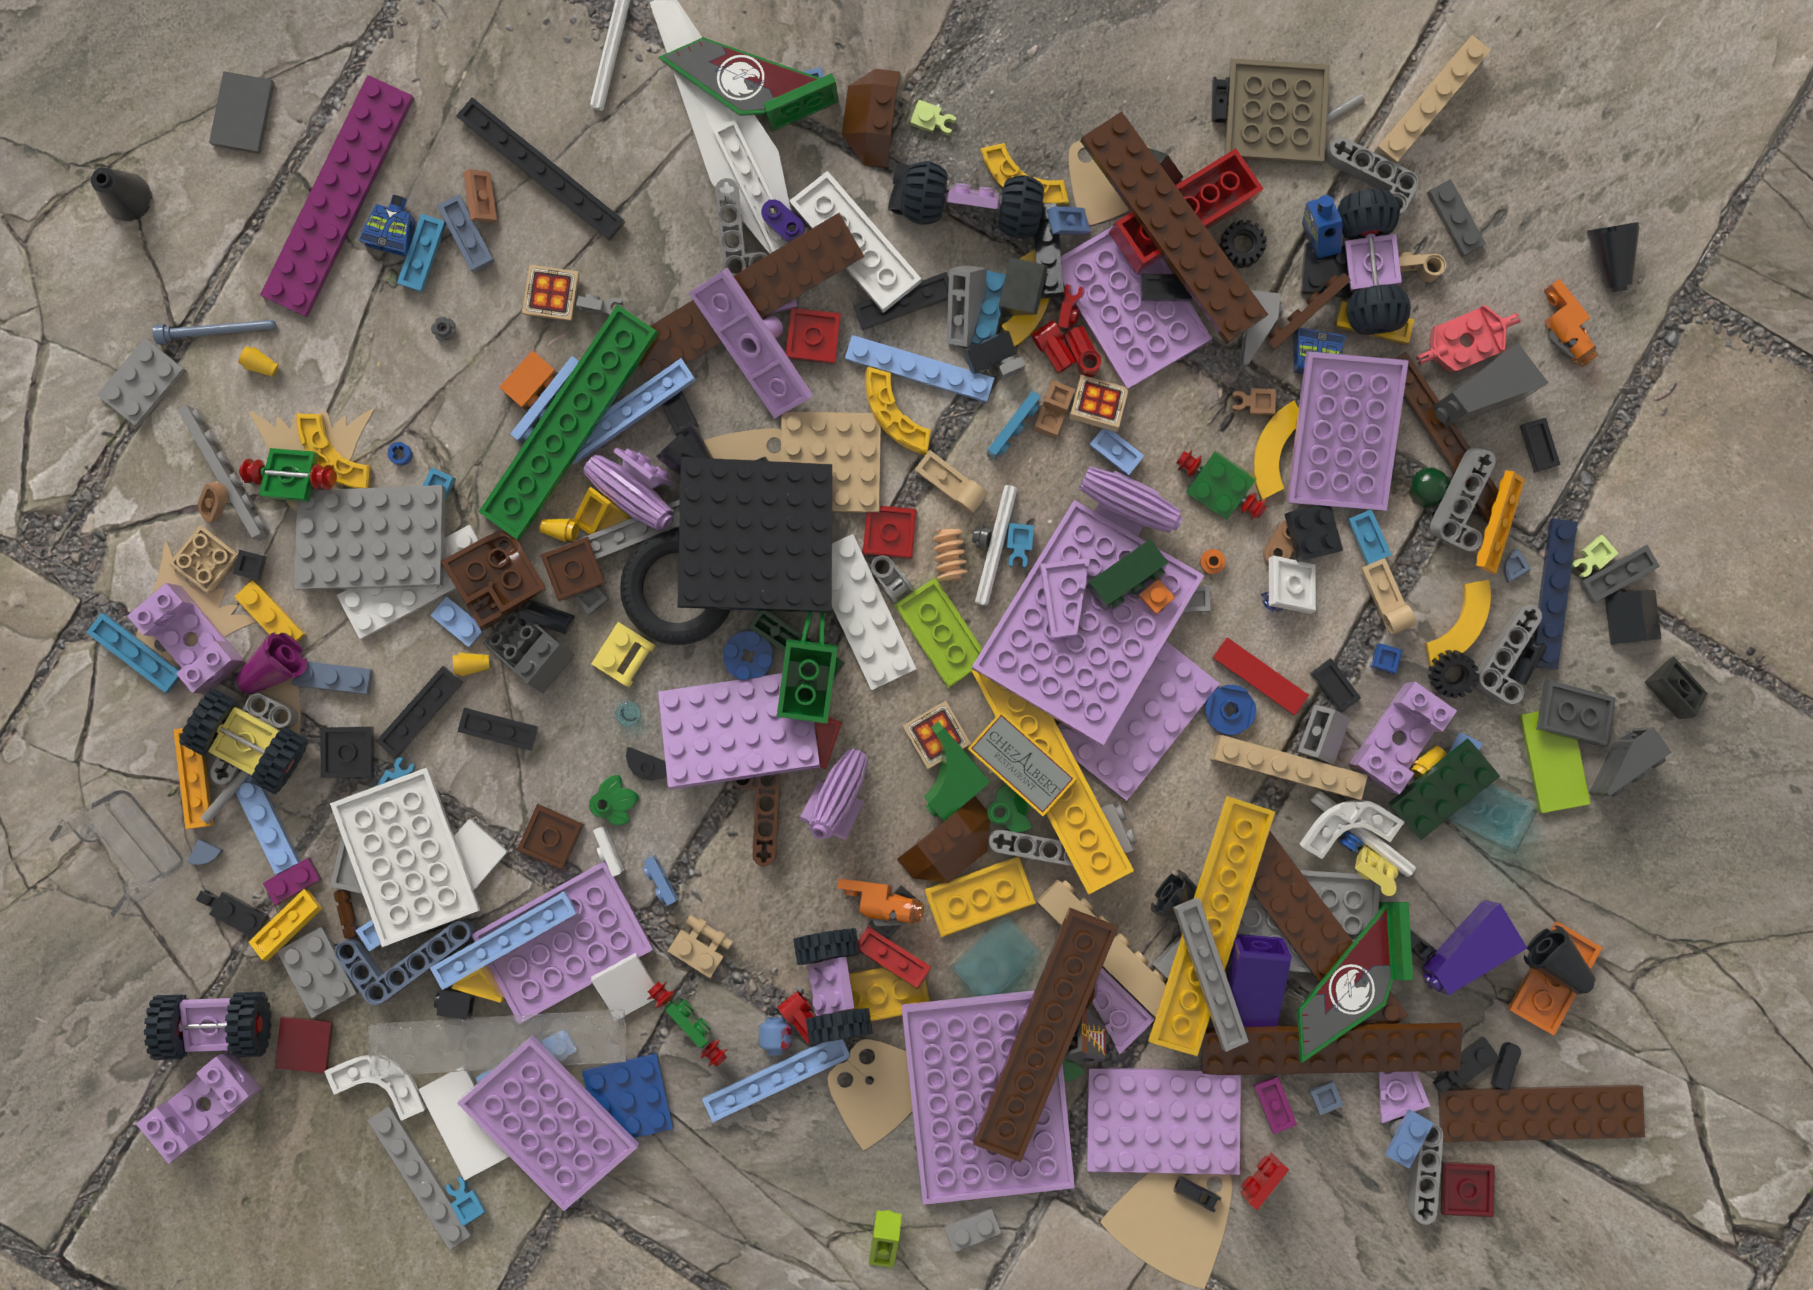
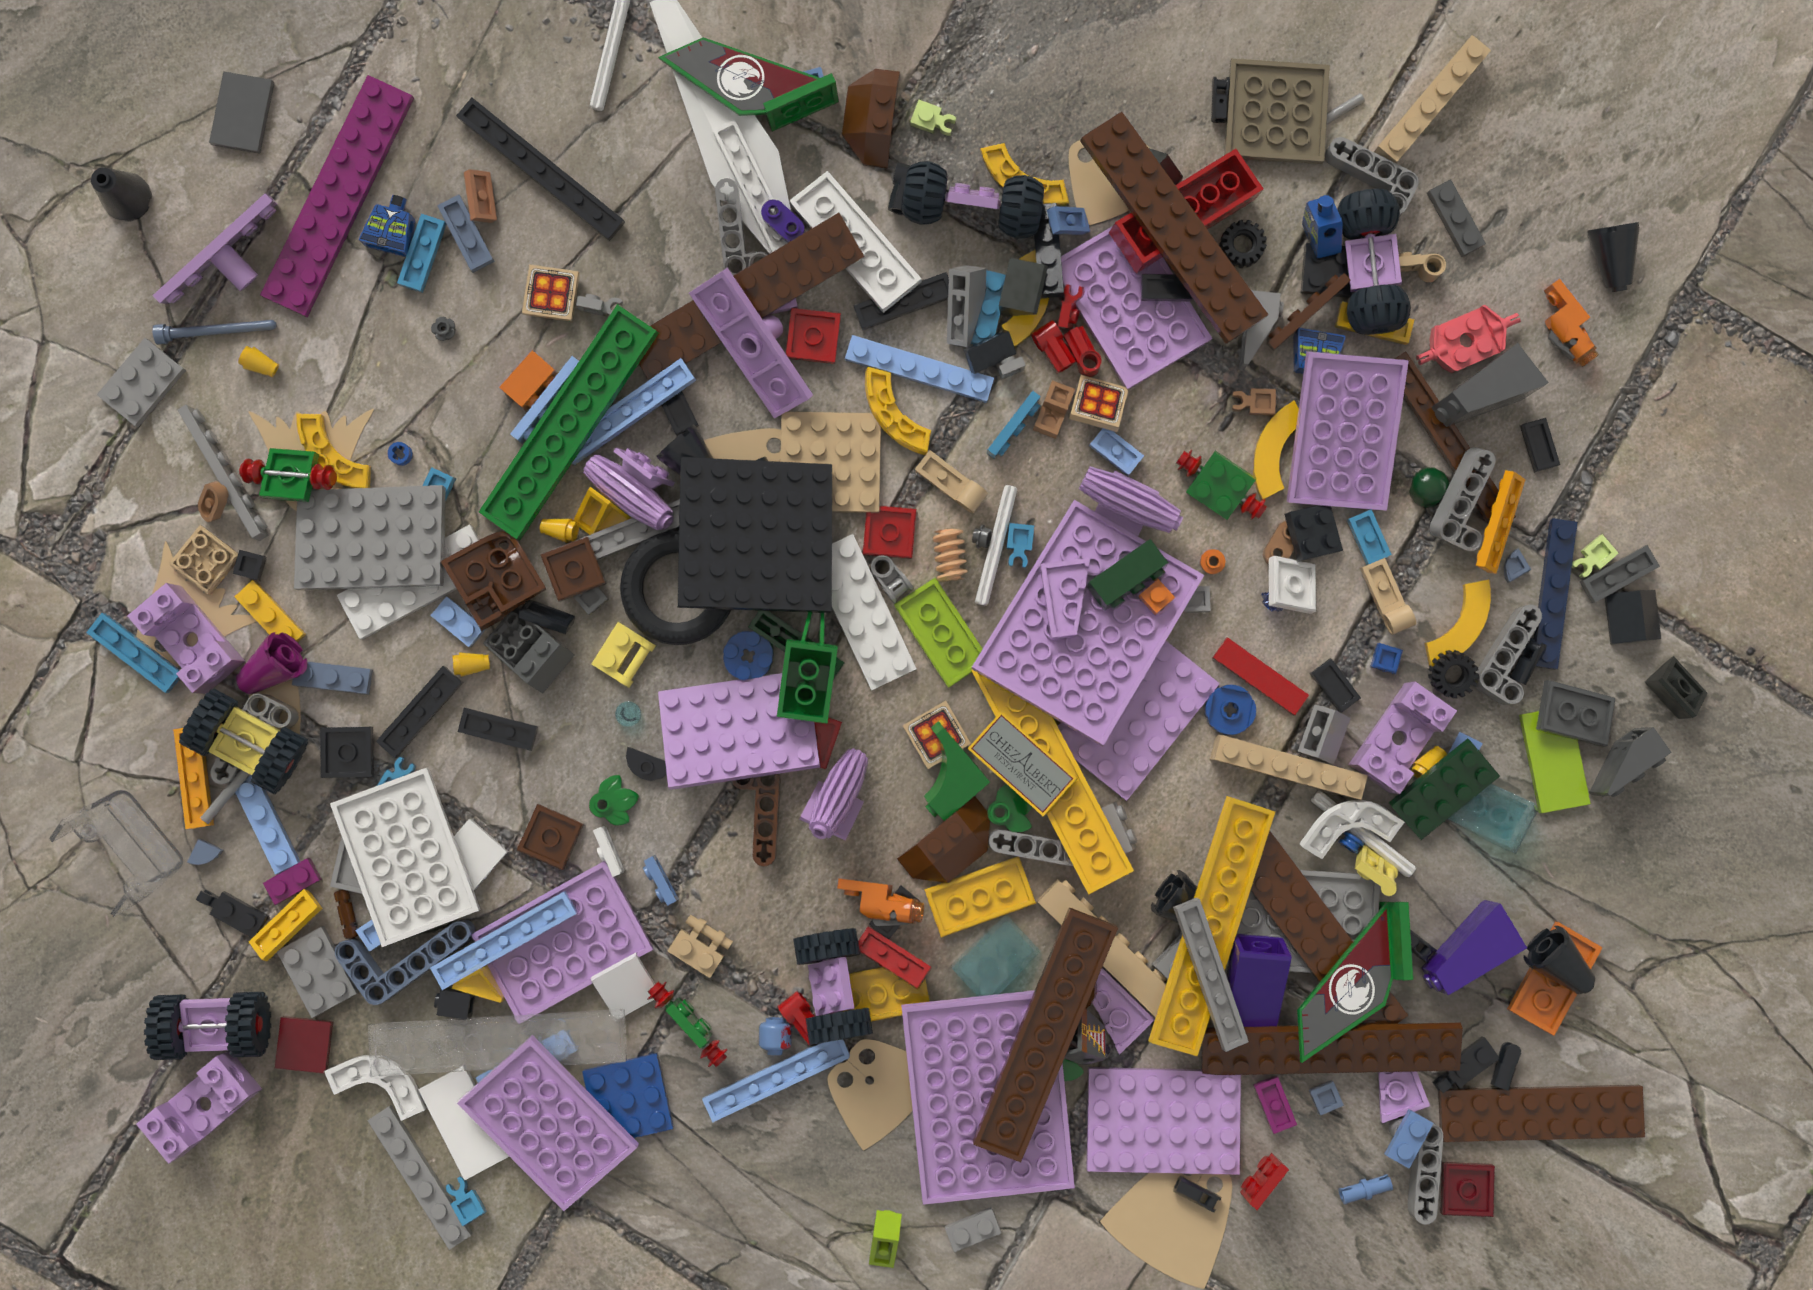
none -> lavender plate [152,193,277,304]
none -> medium blue pin [1338,1174,1393,1205]

